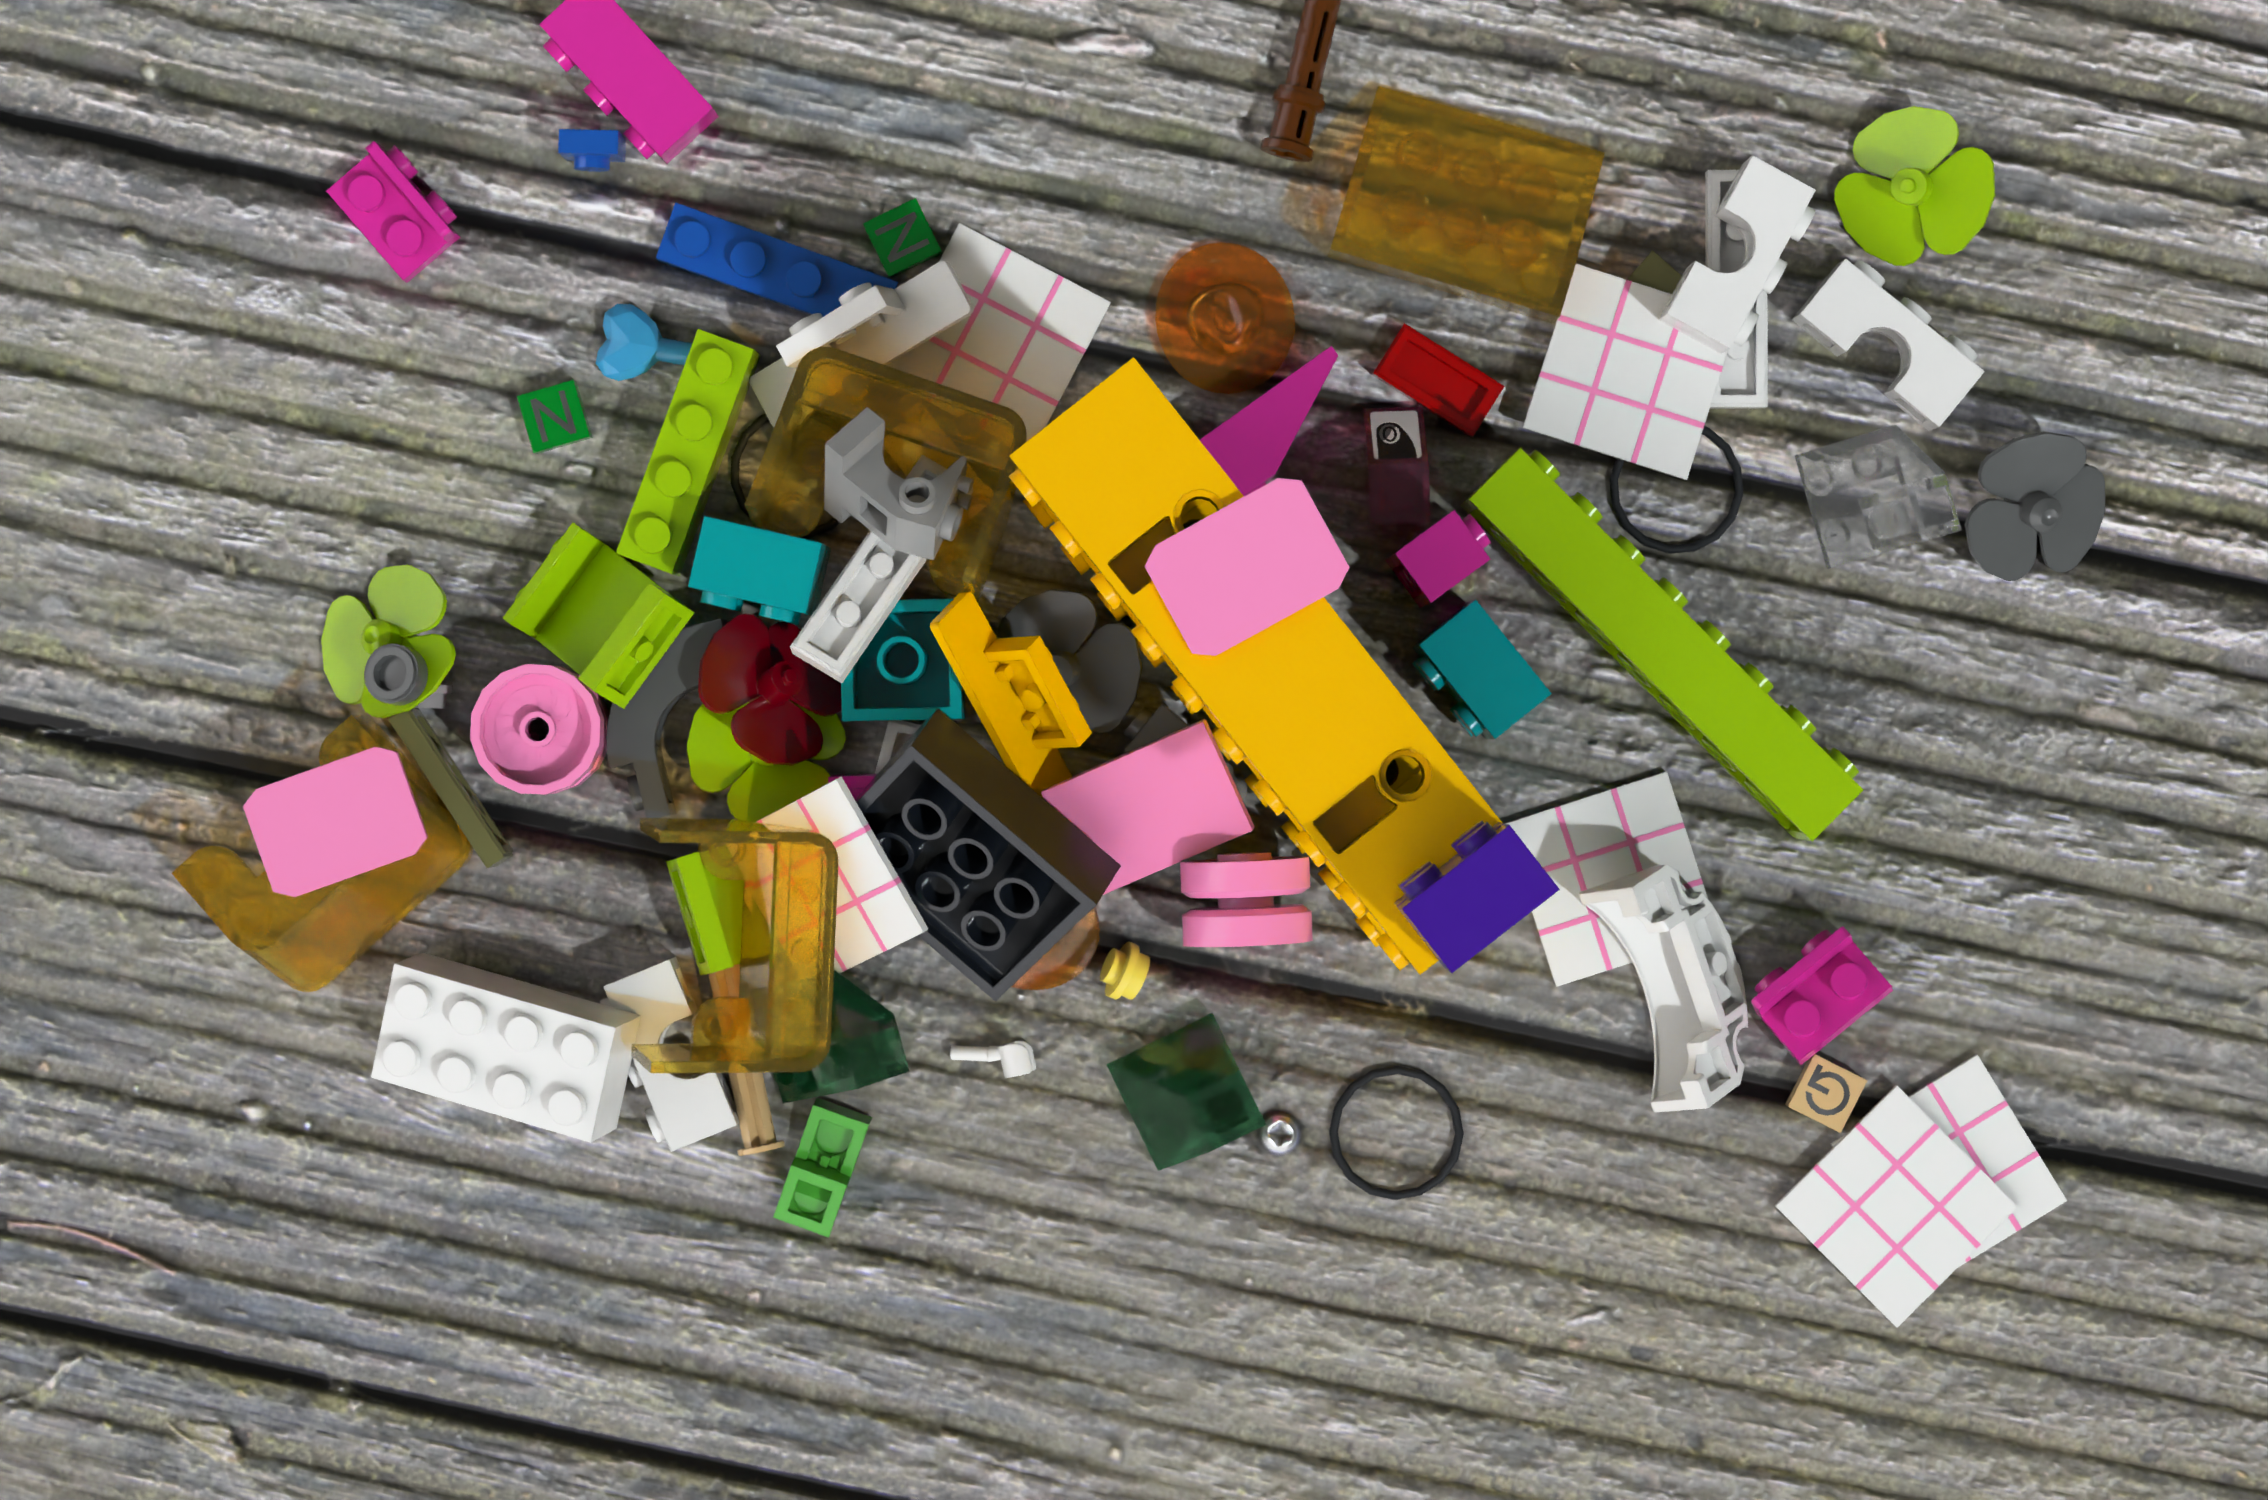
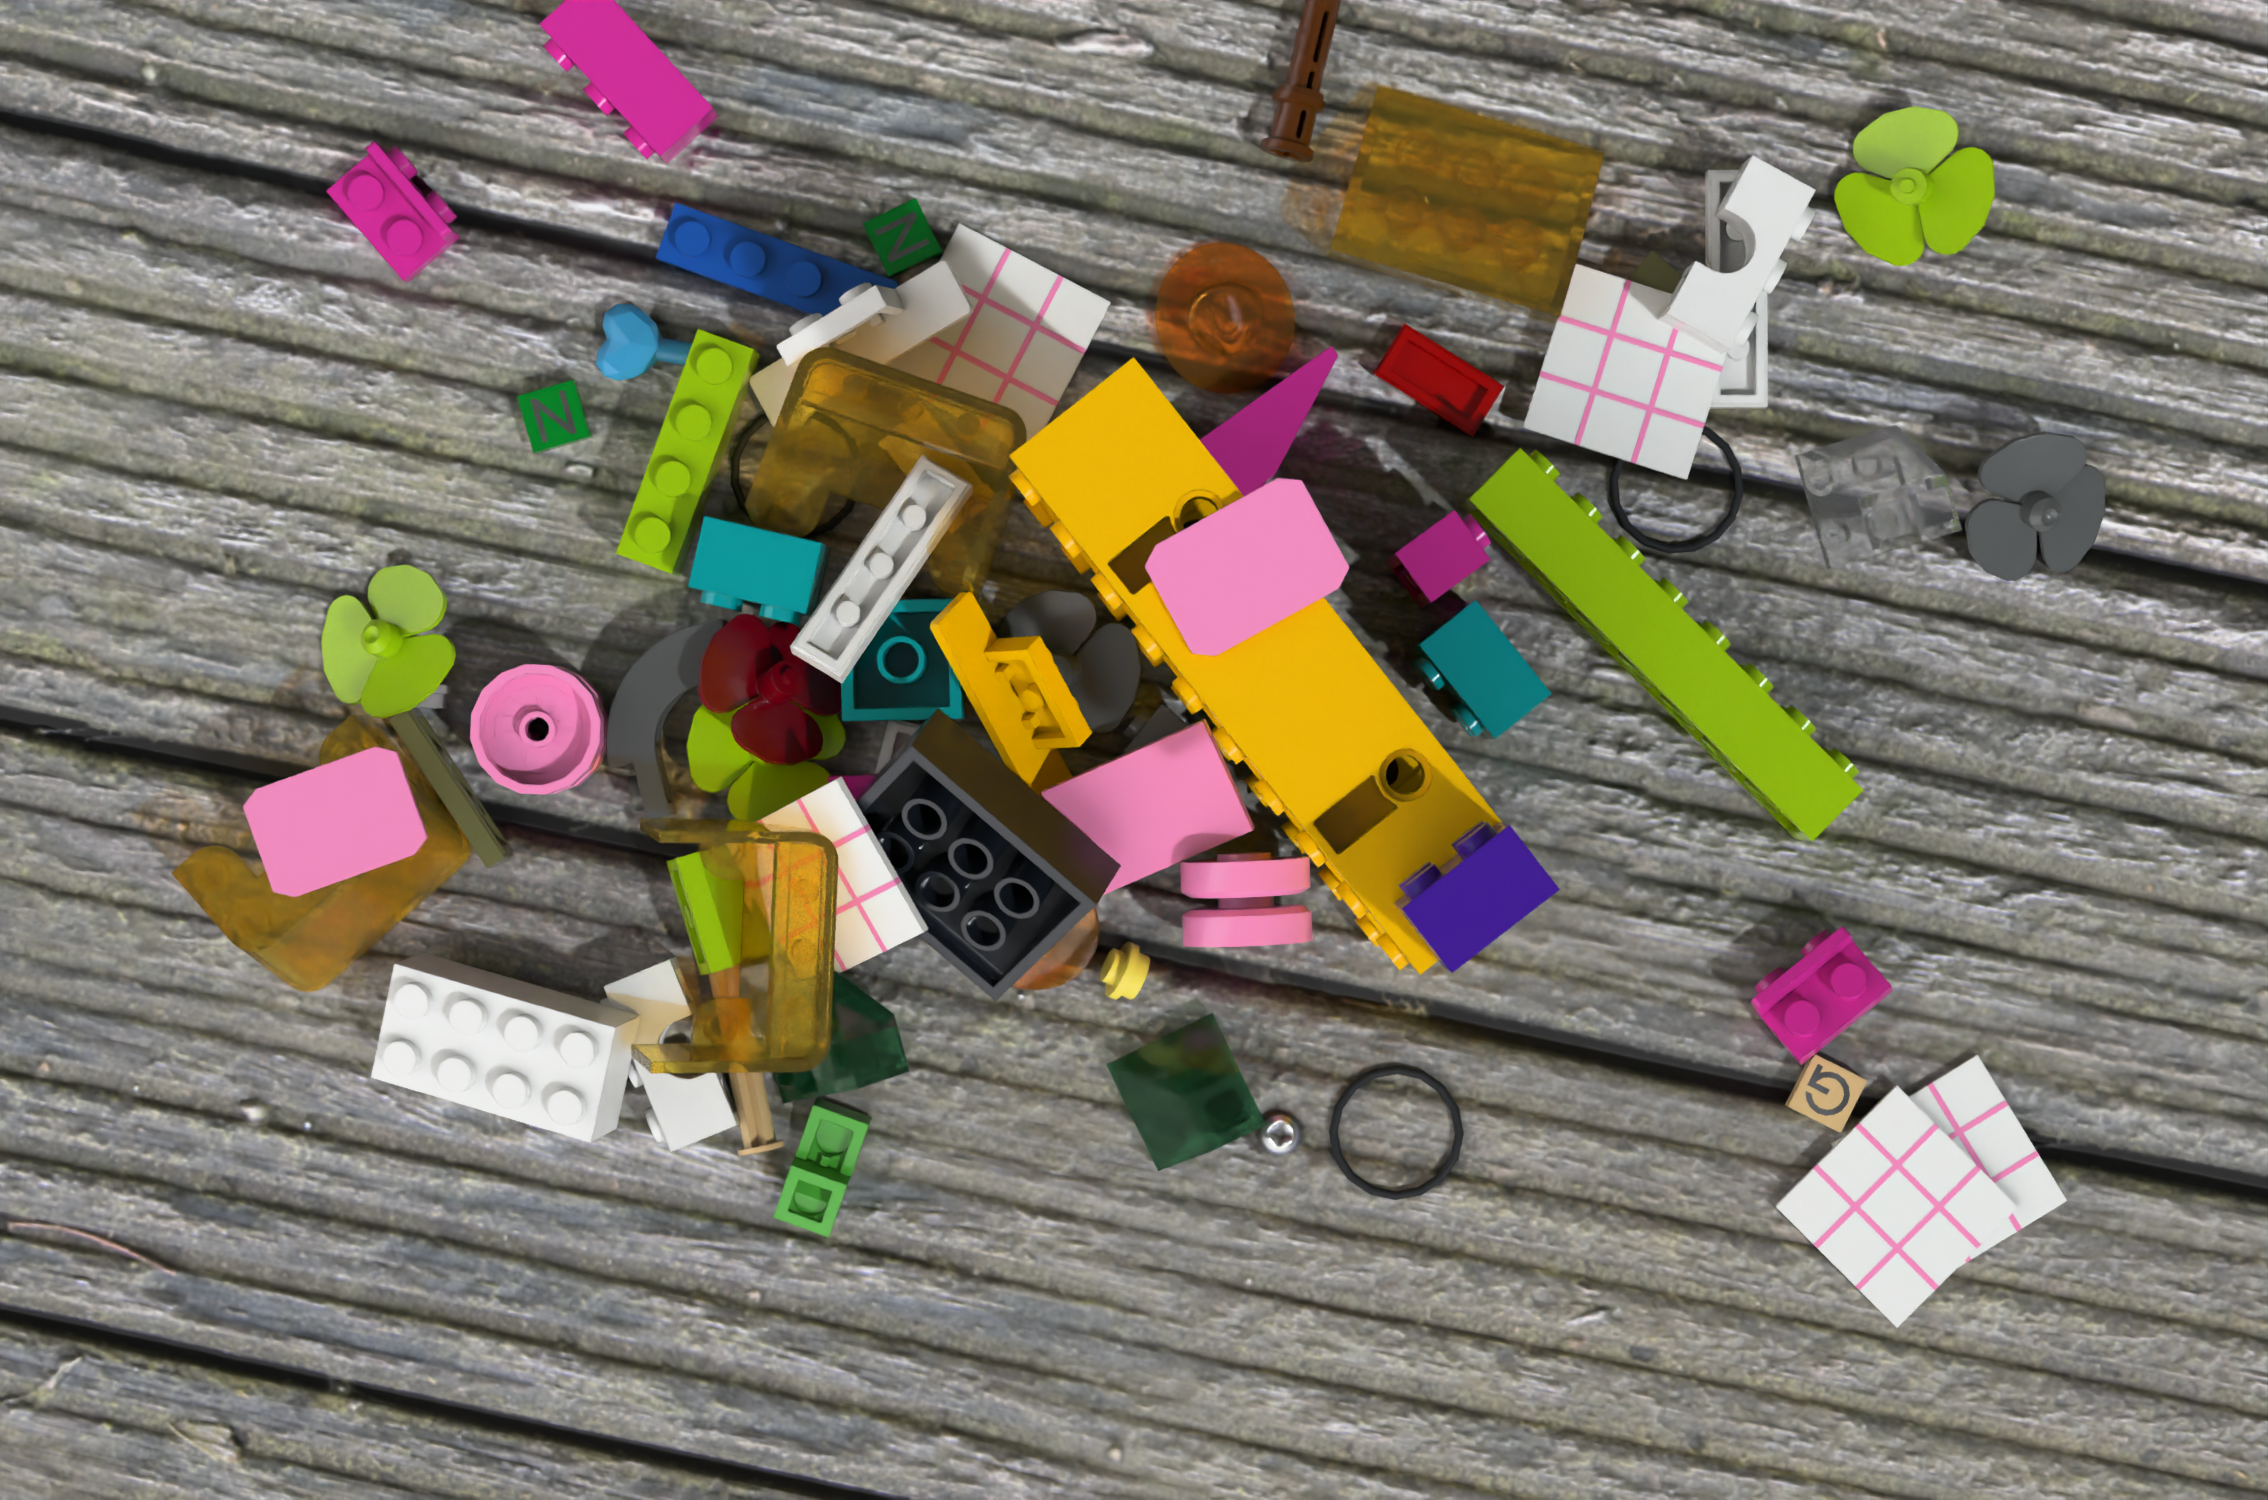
dark grey tile [364,644,428,706] -> none
lime panel [503,522,695,709] -> none
blue plate [558,129,626,172] -> none
light grey tile [824,407,974,560] -> none
white hand [950,1040,1036,1078] -> none
clear pink slope [1363,407,1430,528] -> none
white piece [1505,771,1708,987] -> none
white windscreen [1579,865,1748,1113] -> none
white arch [1792,258,1985,431] -> none

